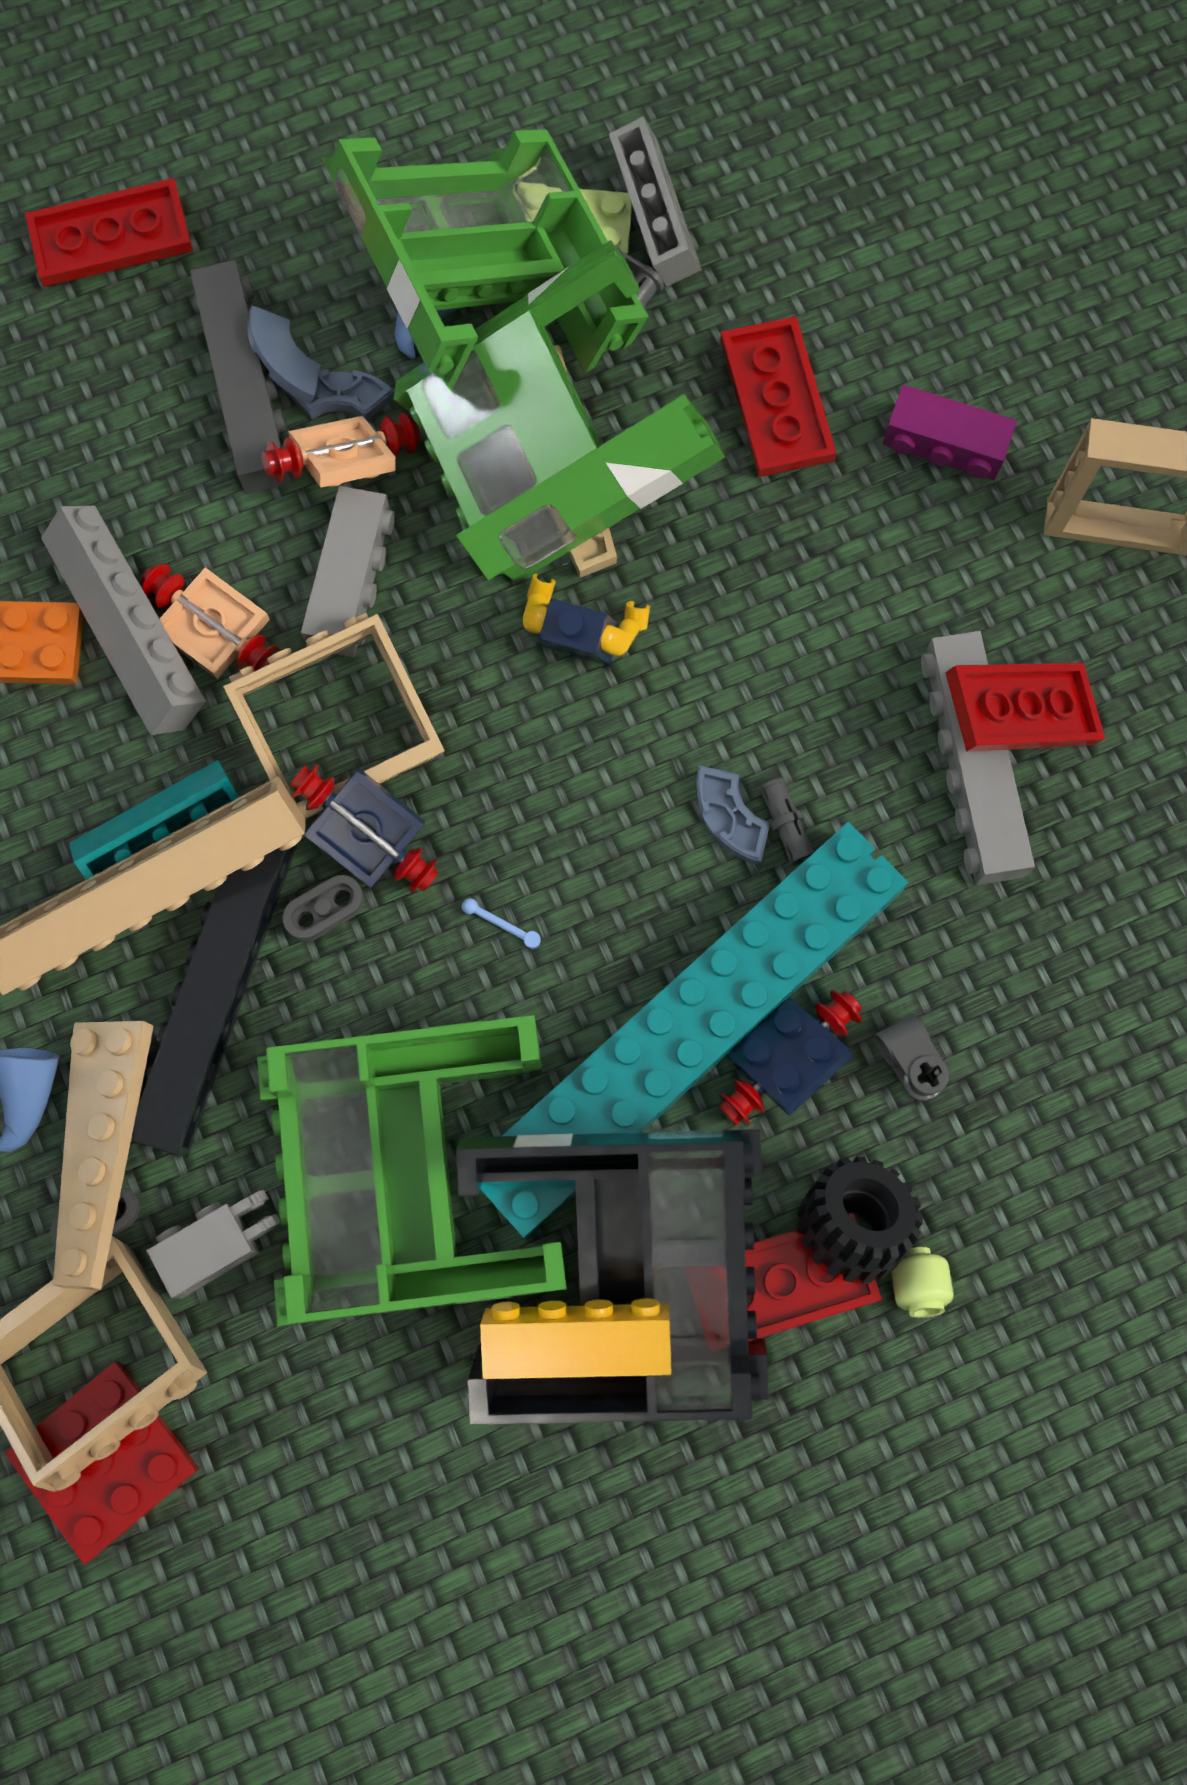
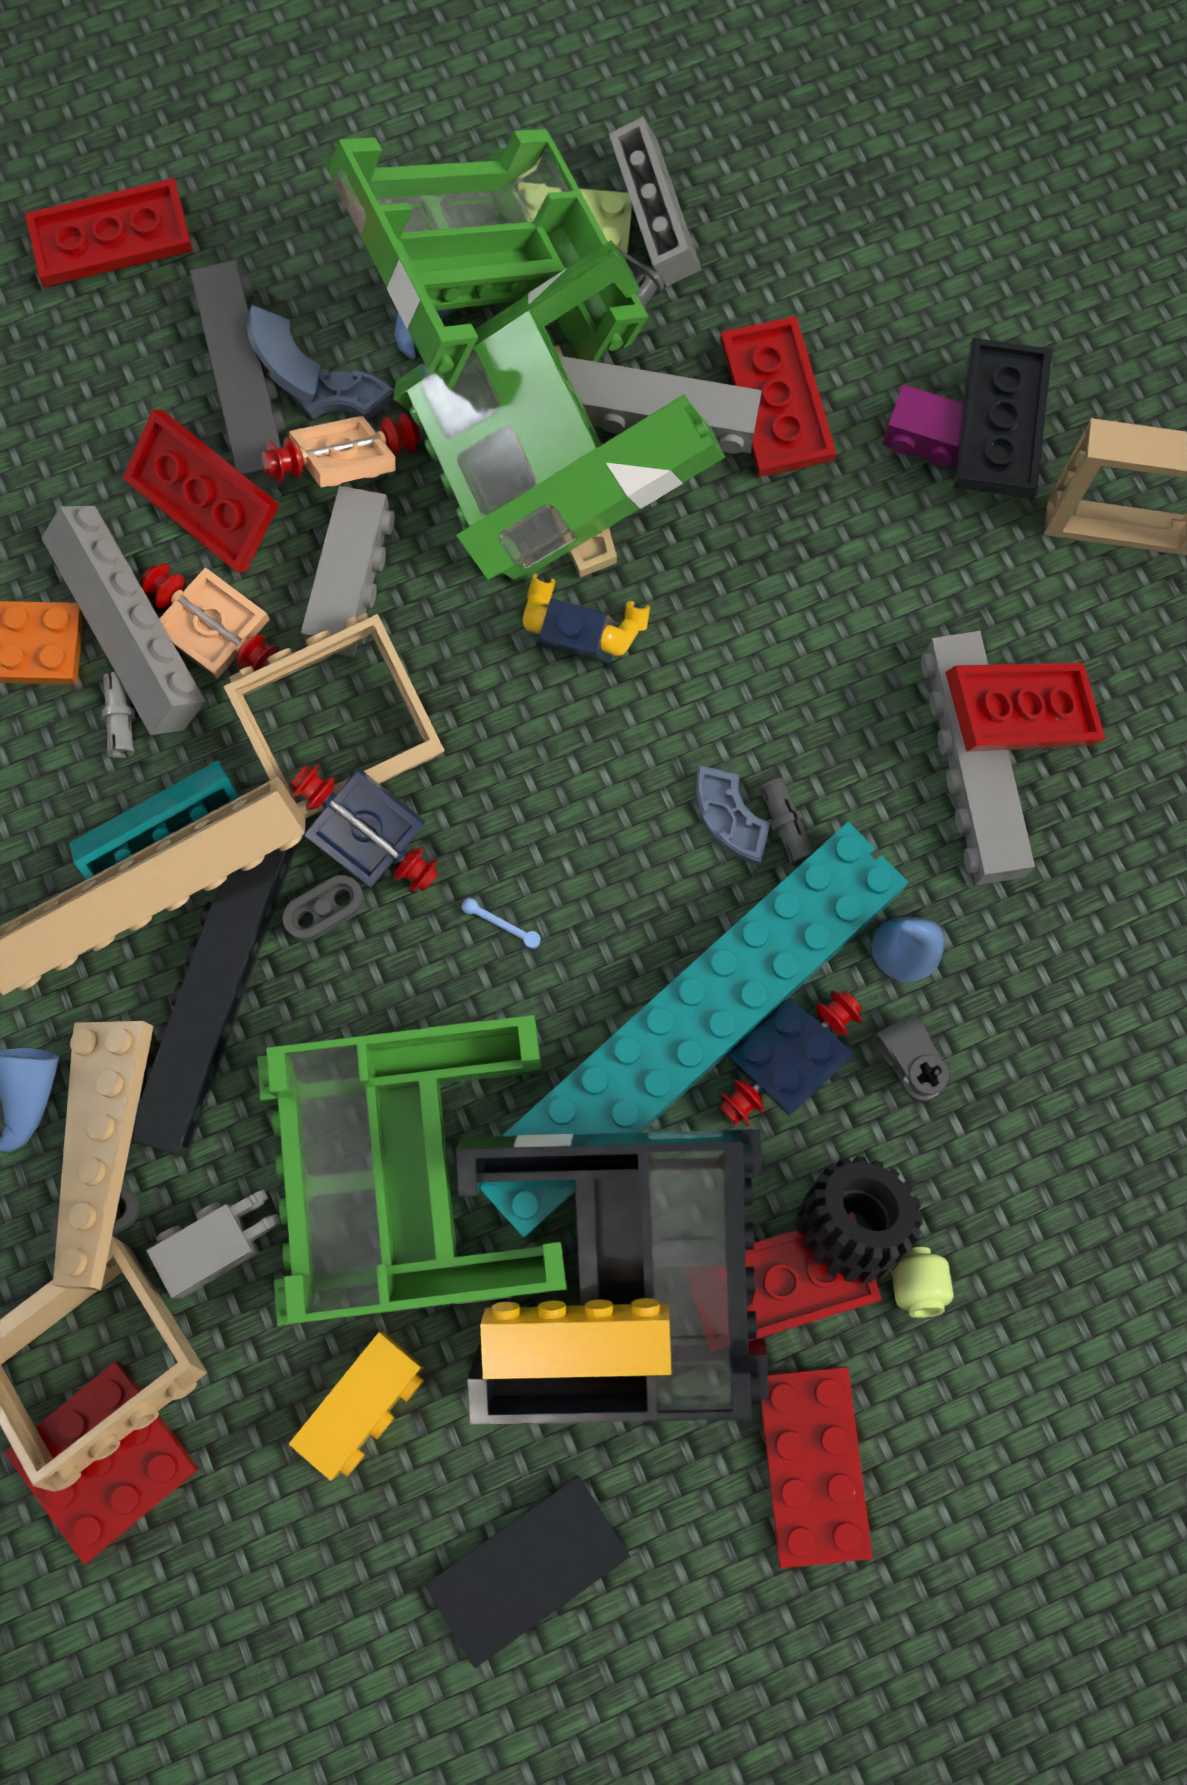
none -> light grey pin [102,672,135,758]
none -> red plate [123,410,280,573]
none -> yellow brick [289,1332,425,1481]
none -> black tile [424,1475,630,1668]
none -> light grey brick [559,356,762,453]
none -> red plate [760,1367,873,1568]
none -> medium blue hat [872,917,945,982]
none -> black tile [953,338,1052,499]

